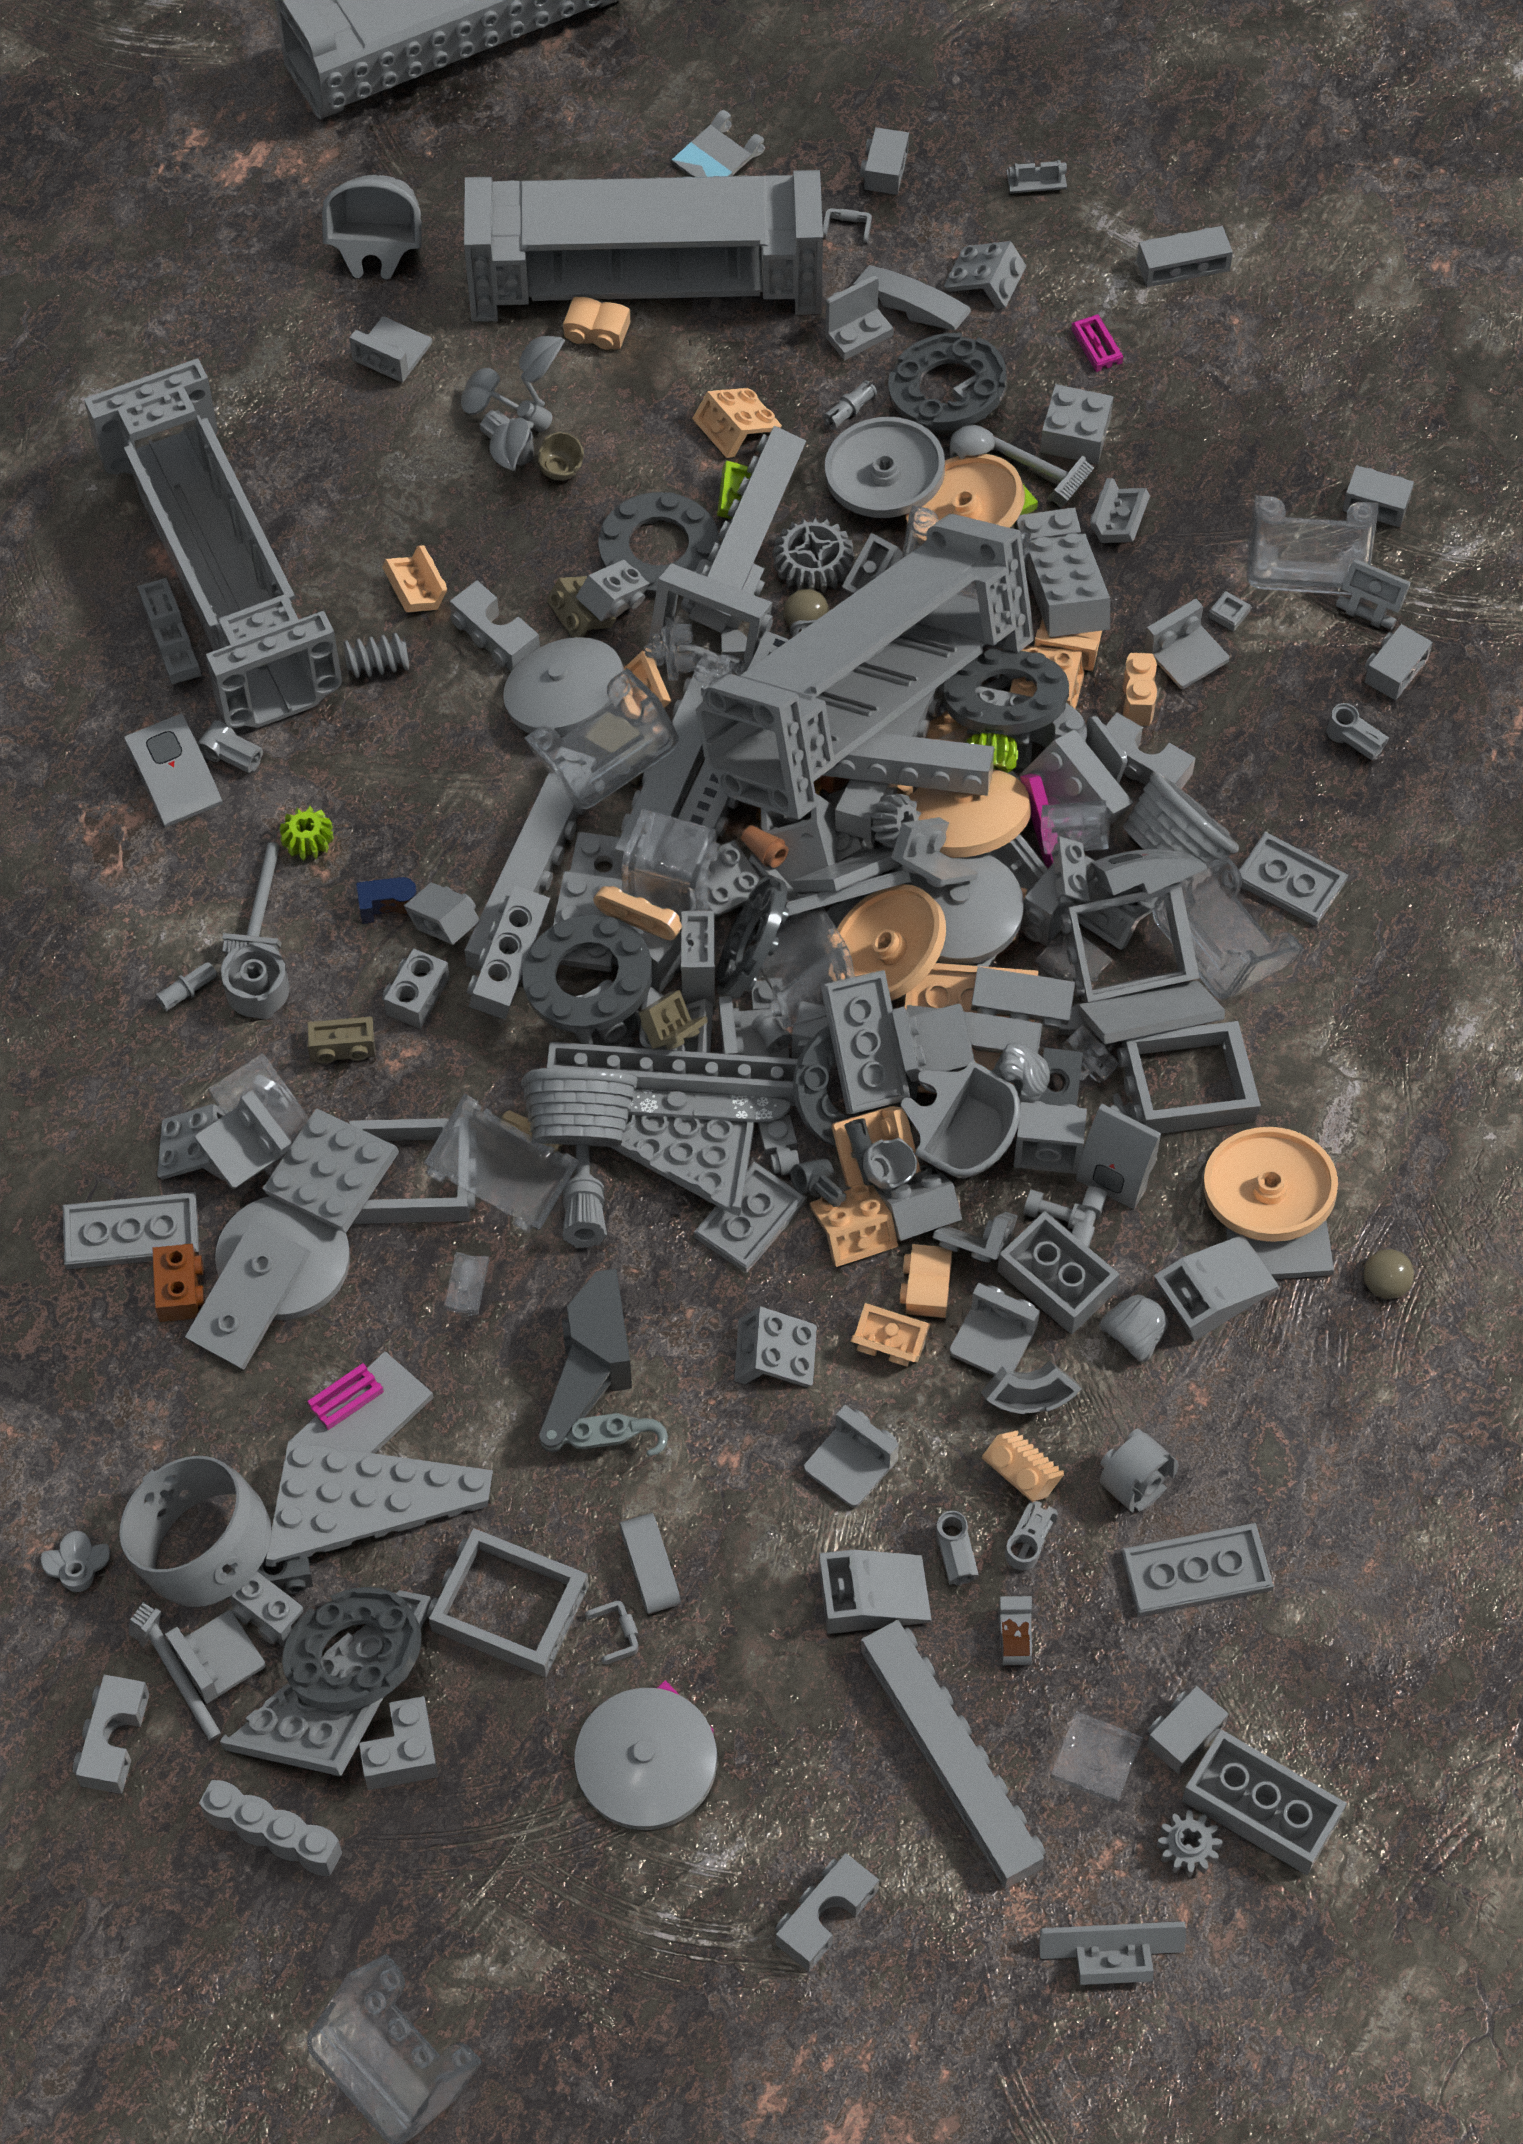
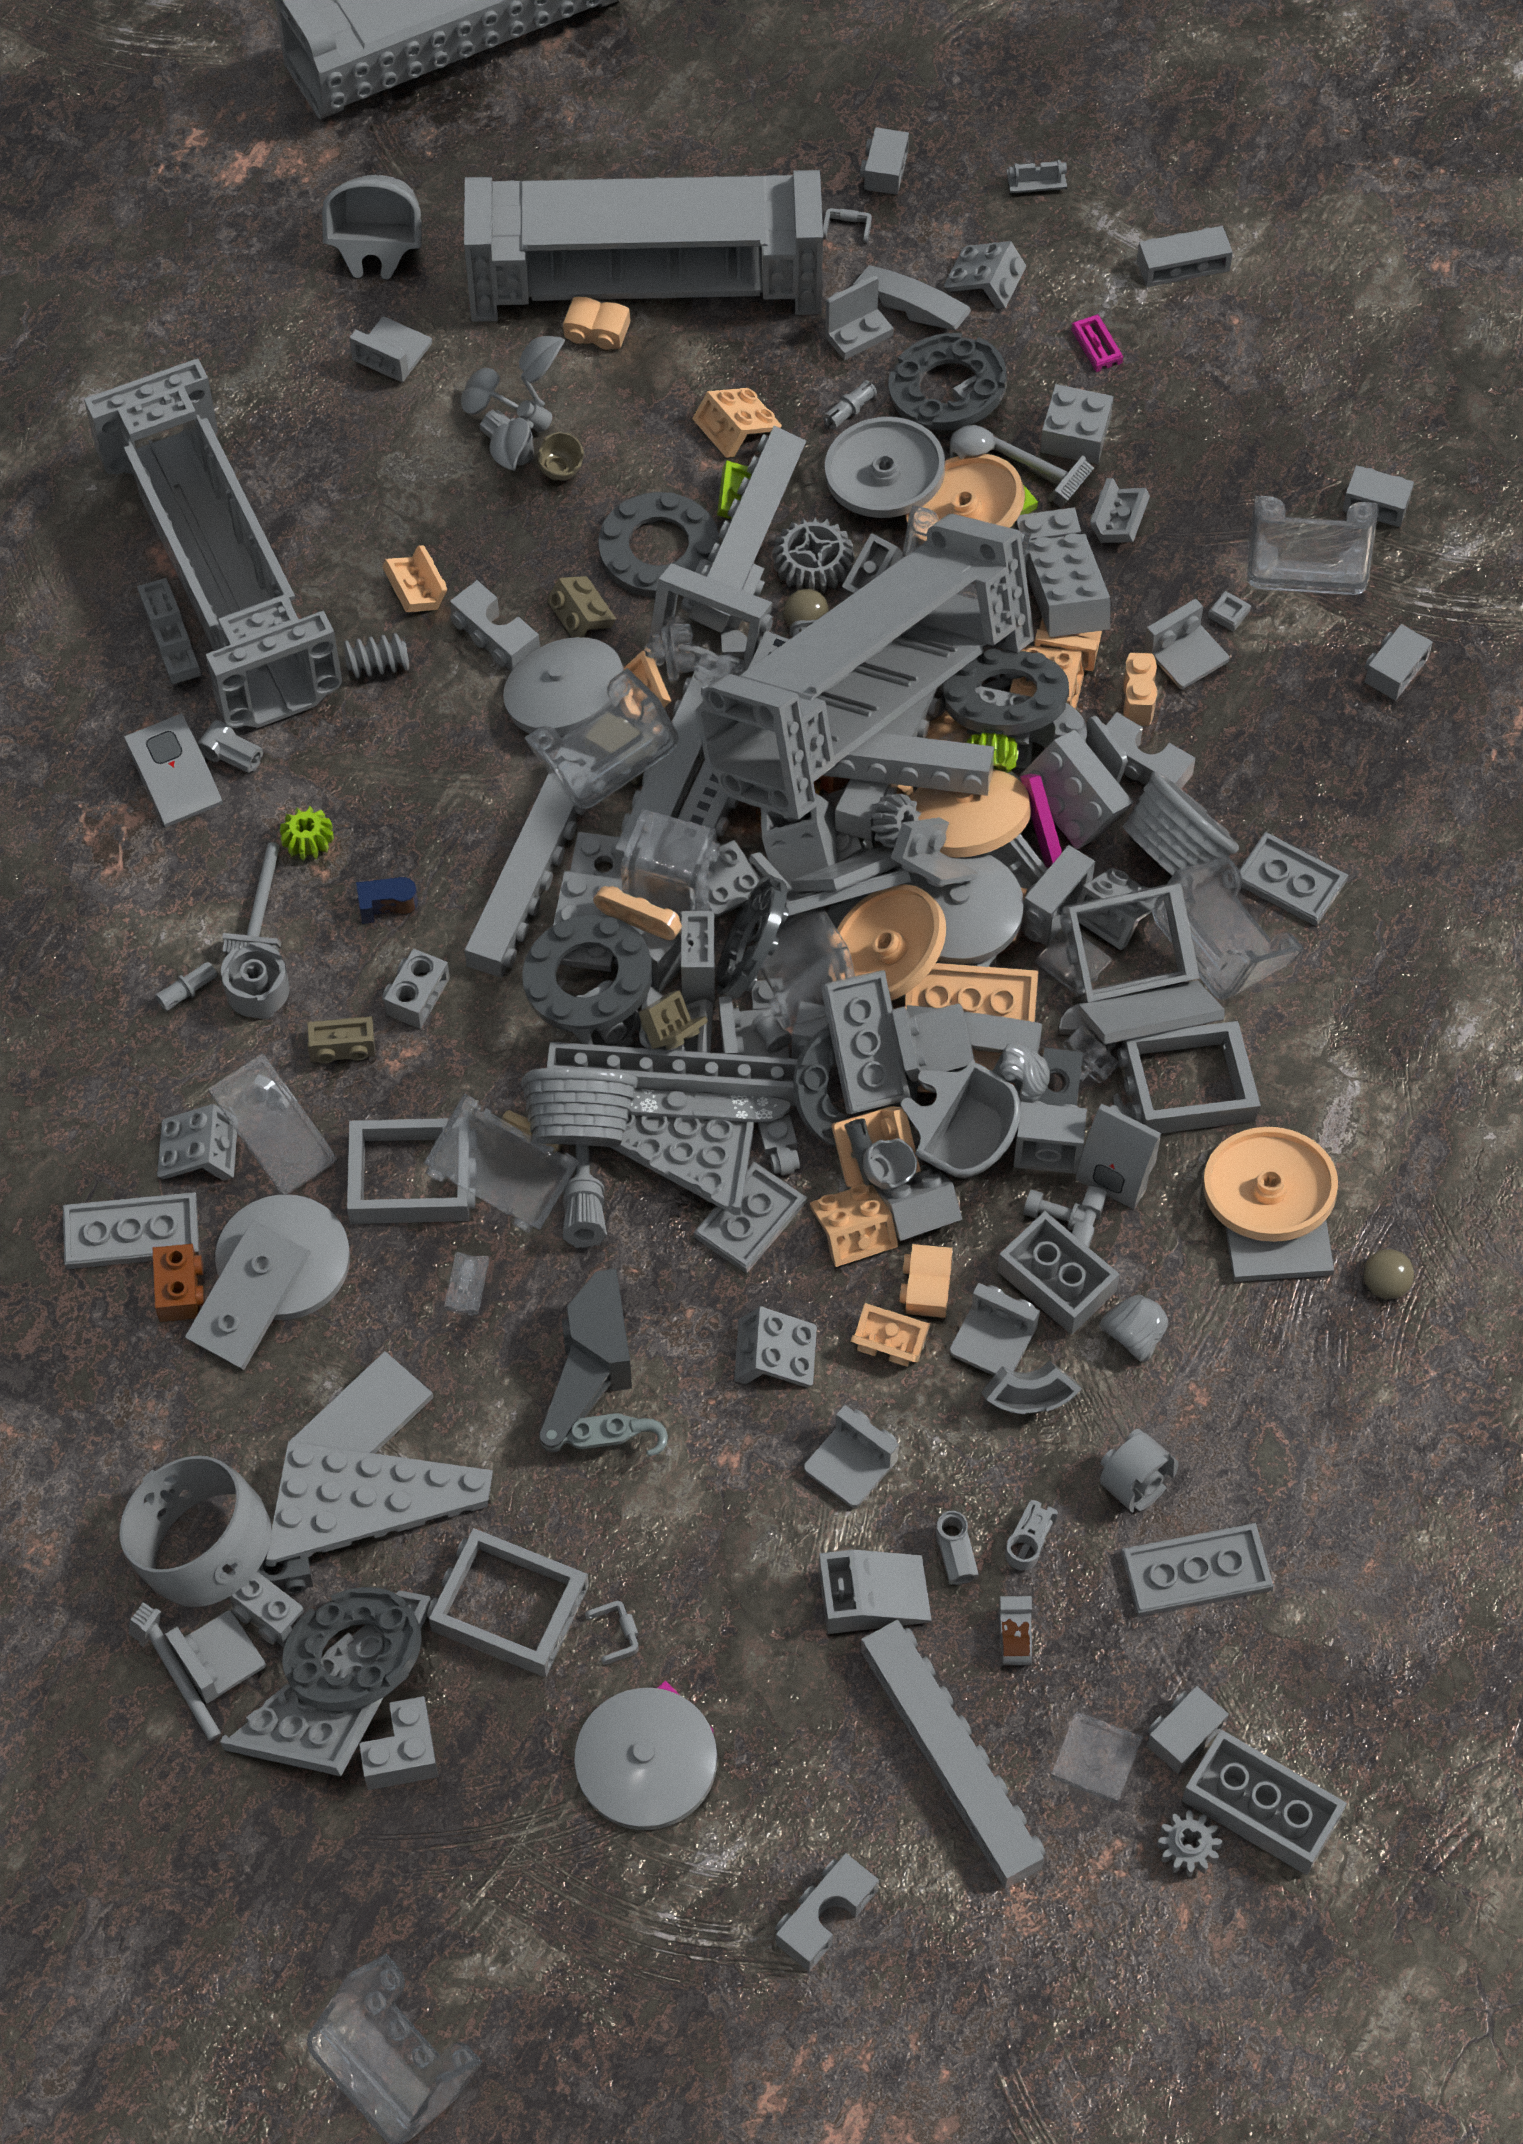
light grey plate [41,1530,110,1592] -> none
light grey arch [73,1675,150,1794] -> none
light grey bracket [195,1090,292,1189] -> none
light grey brick [199,1780,342,1876] -> none
light grey plate [262,1108,399,1233] -> none
dark pink tile [307,1363,384,1430] -> none
light grey brick [404,882,480,945] -> none
light grey brick [466,885,550,1020] -> none
light grey brick [576,560,650,621] -> none
light grey beam [619,1512,681,1615] -> none
light grey flag [671,110,765,177] -> none
nougat cone [741,825,789,868] -> none
dark grey axle [791,1158,846,1207] -> none
light grey bracket [933,1211,1018,1262] -> none
light grey brick [971,967,1075,1029] -> none
light nougat brick [982,1430,1064,1503] -> none
light grey bracket [1039,1922,1186,1985] -> none
clear brick [1041,800,1110,854] -> none
light grey hinge [1051,836,1089,907] -> none
light grey slope [1091,849,1208,895] -> none
light grey slope [1154,1235,1280,1342] -> none
light grey piece [1326,703,1389,760] -> none
light grey plate [1336,559,1411,630] -> none

